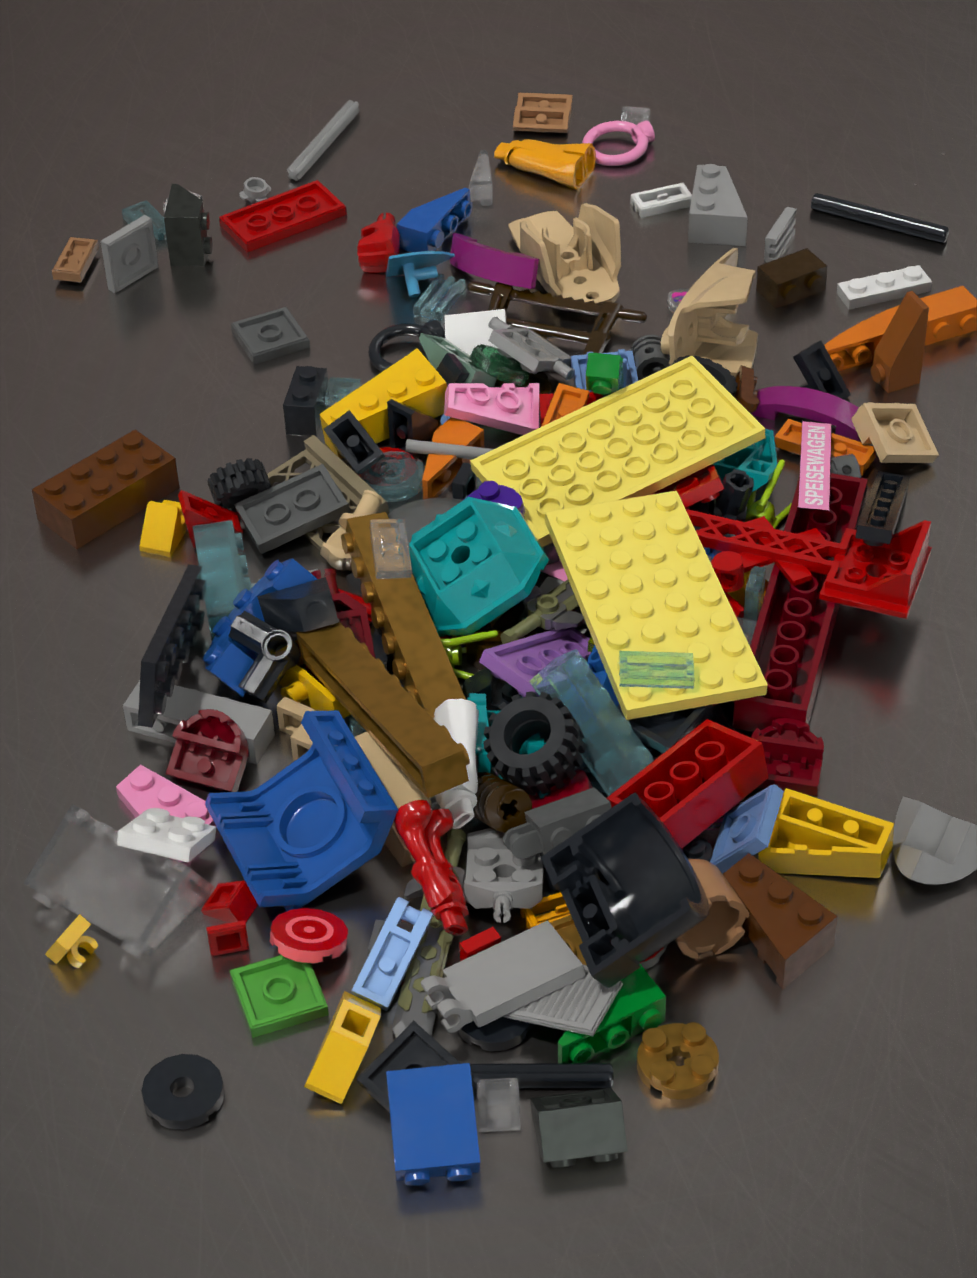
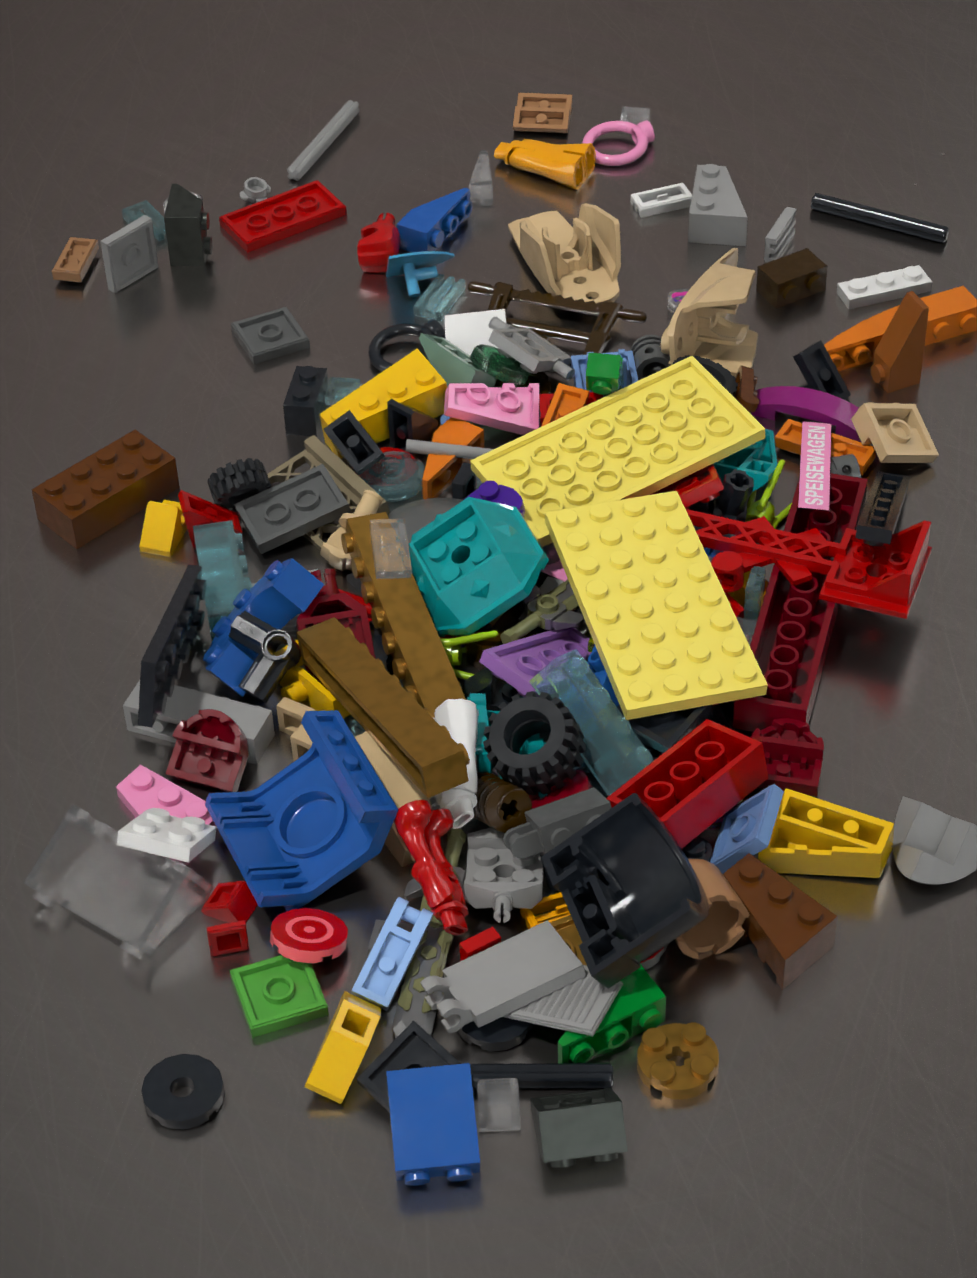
yellow tile [45,914,98,968] -> none
black slope [257,577,339,632] -> none
black tile [436,353,470,387] -> none
magenta slope [450,233,539,289] -> none
clear light blue tile [619,651,695,689] -> none

